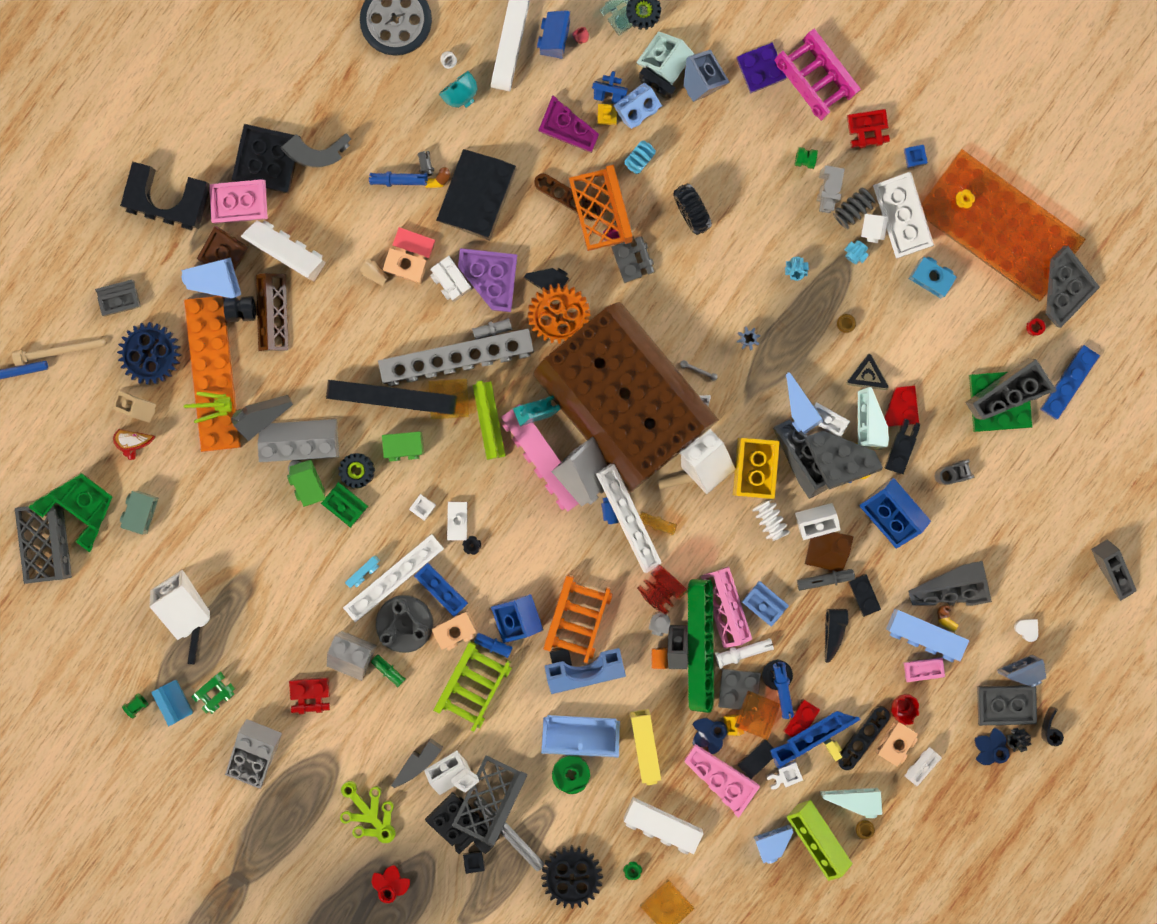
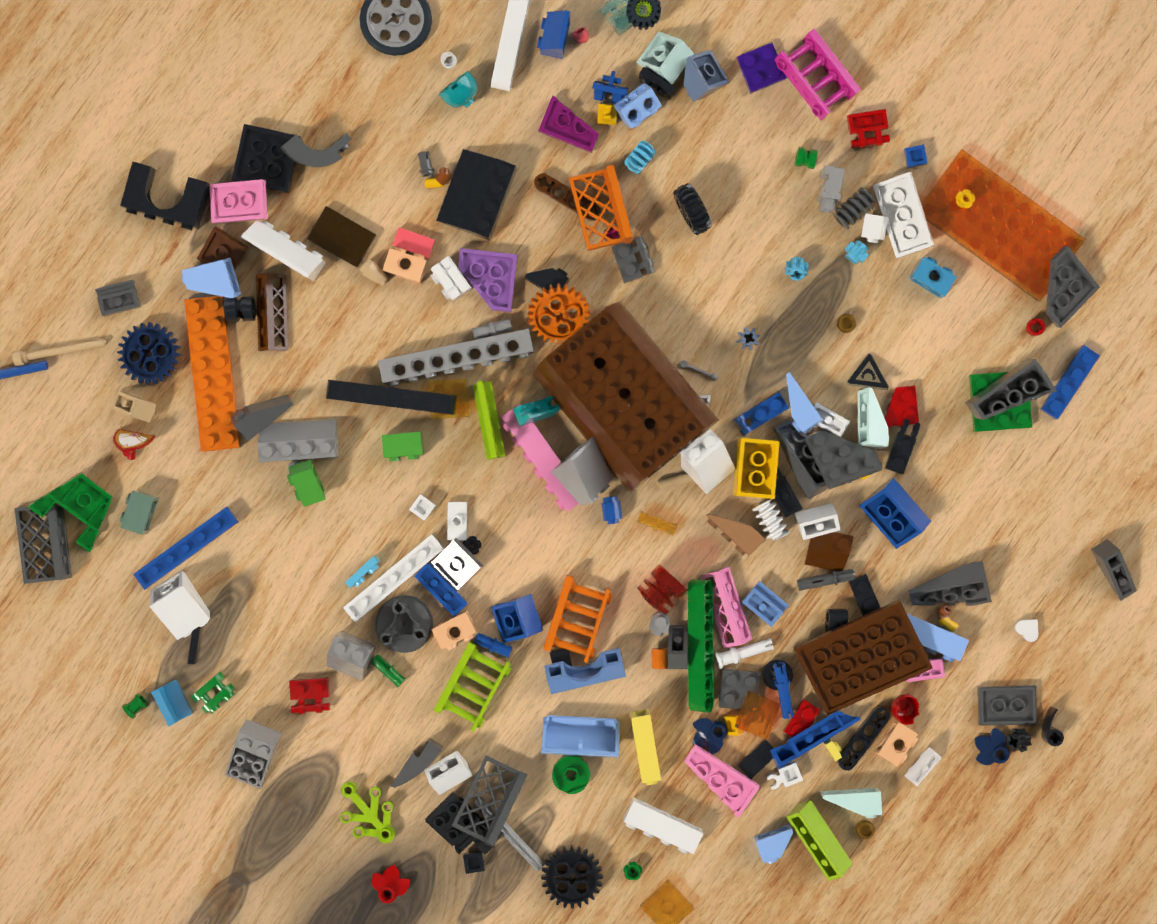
lime plant [184,392,232,423] -> none
green plate [321,482,369,528] -> none
black bush [338,453,375,488] -> none
blue pin [369,171,428,187] -> none
white plate [451,768,479,793] -> none
white plate [596,464,662,573] -> none
dark grey piece [934,459,975,485] -> none
sand blue slope [997,655,1046,687] -> none
none -> blue plate [133,507,239,590]
none -> dark brown tile [307,206,376,268]
none -> plate [430,538,483,592]
none -> medium nougat slope [706,514,765,556]
none -> blue plate [733,392,789,436]
none -> black hinge [775,466,803,518]
none -> reddish brown plate [794,599,933,715]

